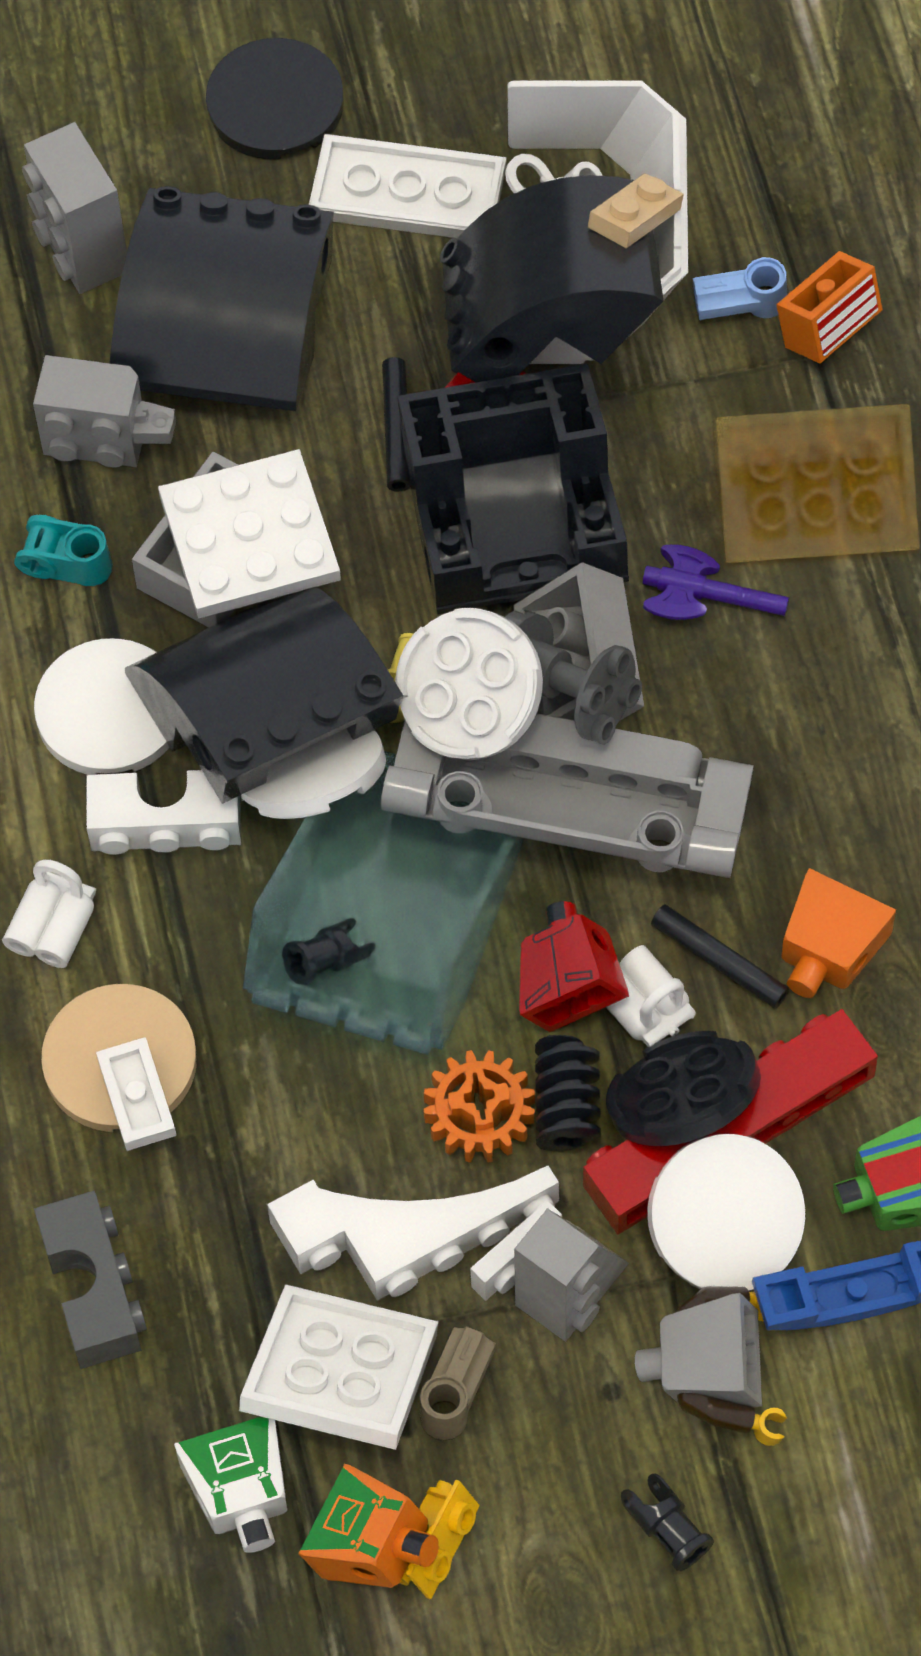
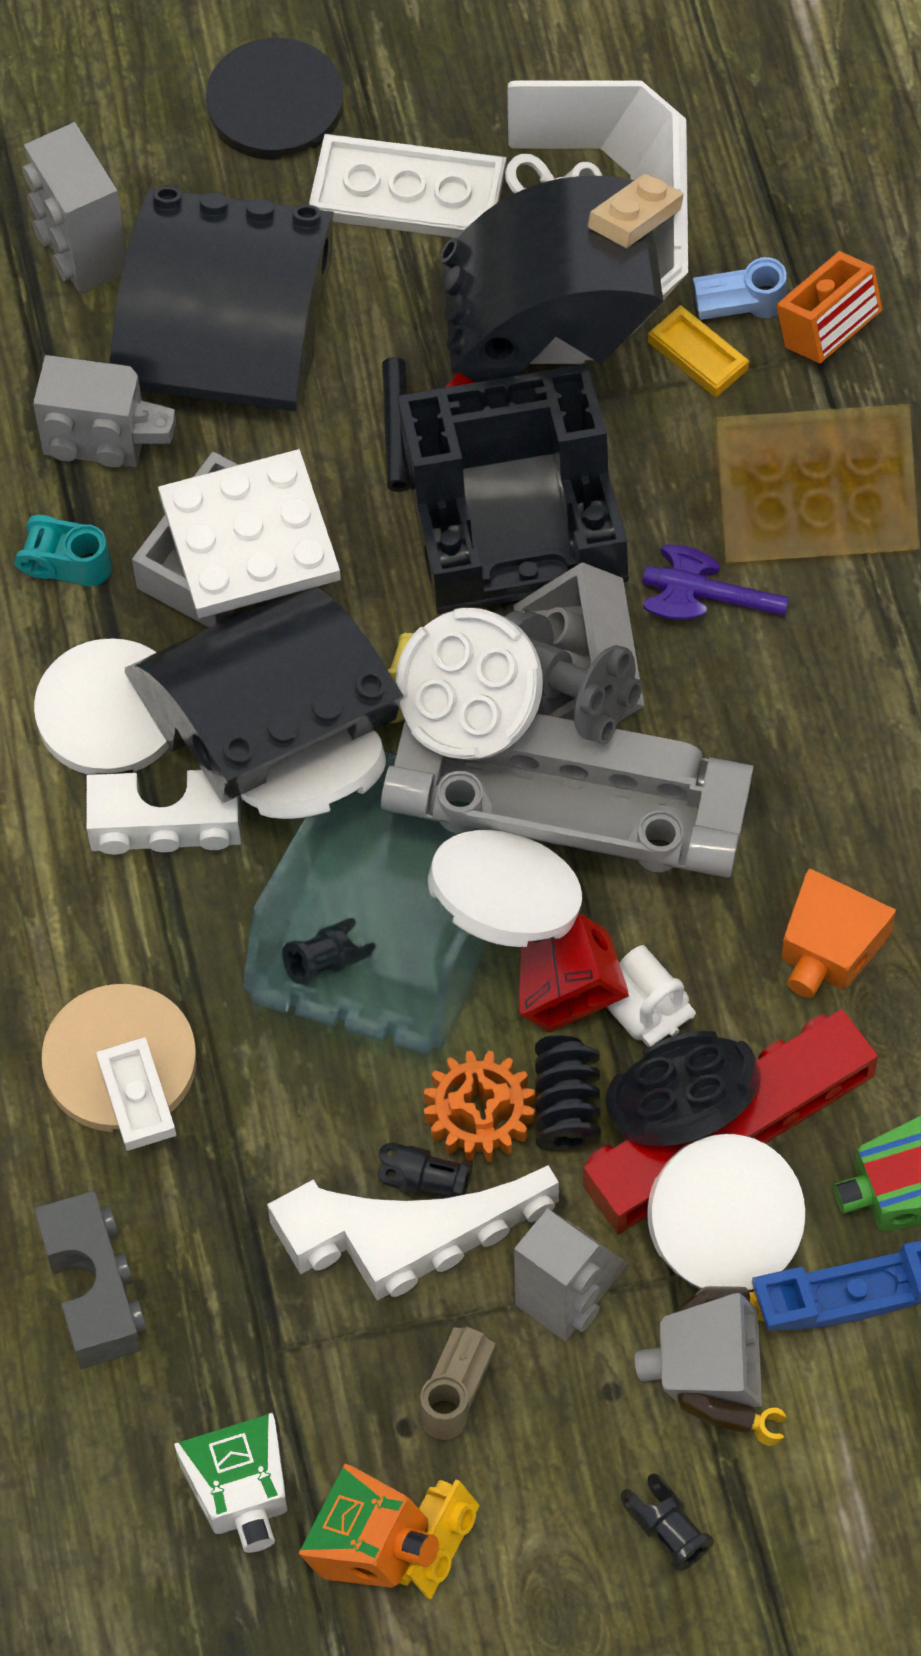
white piece [2,860,96,968] -> none
white plate [239,1284,438,1450] -> none
white plate [470,1200,562,1301] -> none
black piece [651,904,789,1009] -> none
none -> black piece [378,1143,473,1198]
none -> white tile [428,830,582,947]
none -> yellow tile [648,305,749,398]

